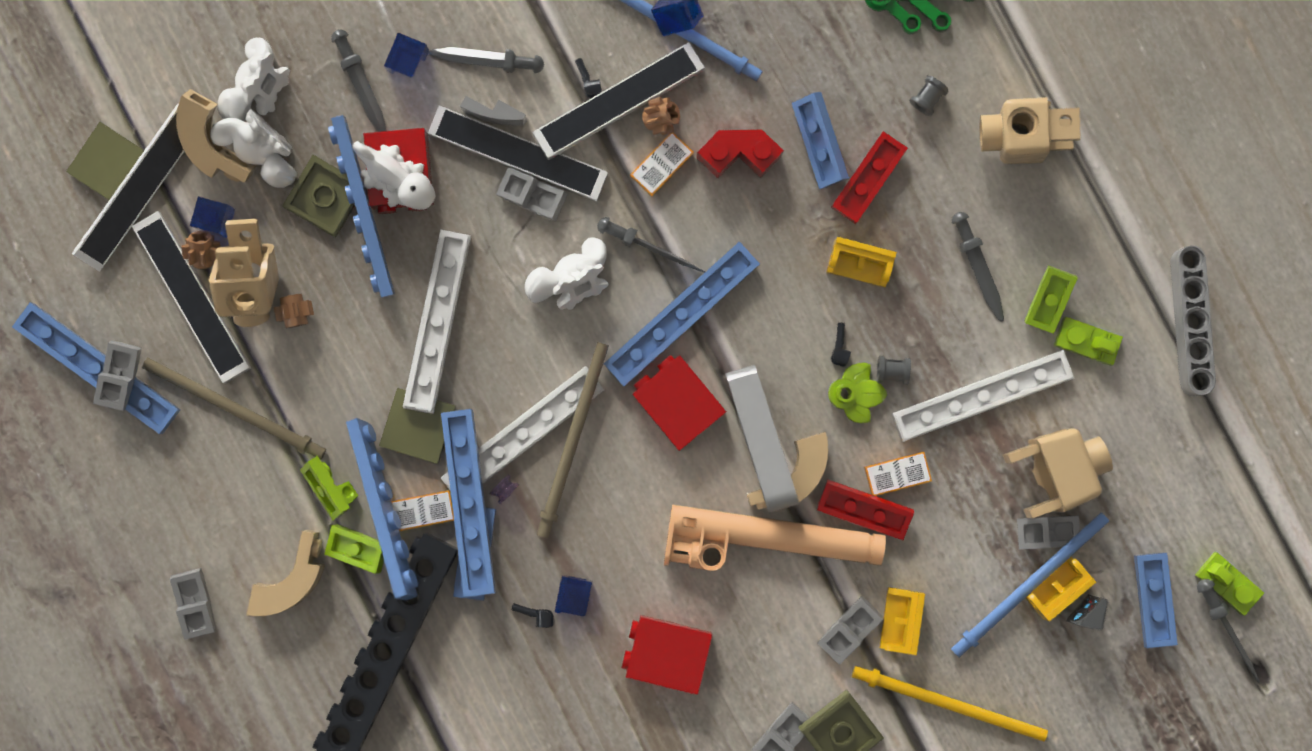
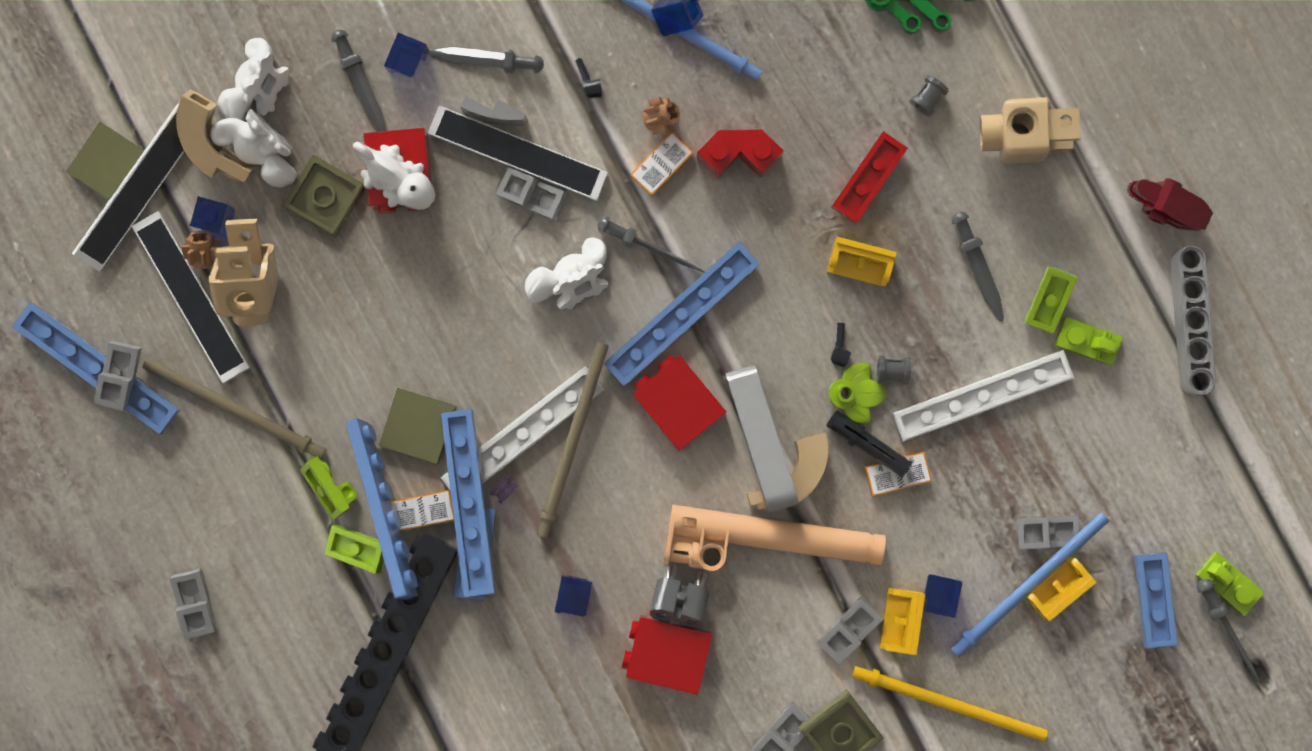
tan arch [246,530,325,616] -> none
medium nougat gear [274,294,314,328] -> none
medium blue plate [328,115,395,297] -> none
white tile [403,230,471,414] -> none
black hand [511,603,554,628] -> none
black tile [533,42,705,160] -> none
medium blue plate [792,92,849,189] -> none
red plate [816,479,914,540] -> none
tan piece [1003,428,1113,519] -> none
dark grey slope [1066,595,1108,630] -> none
none -> dark grey piece [649,564,709,629]
none -> black pin [826,410,913,478]
none -> clear blue panel [923,574,962,618]
none -> dark red hinge [1126,178,1213,231]

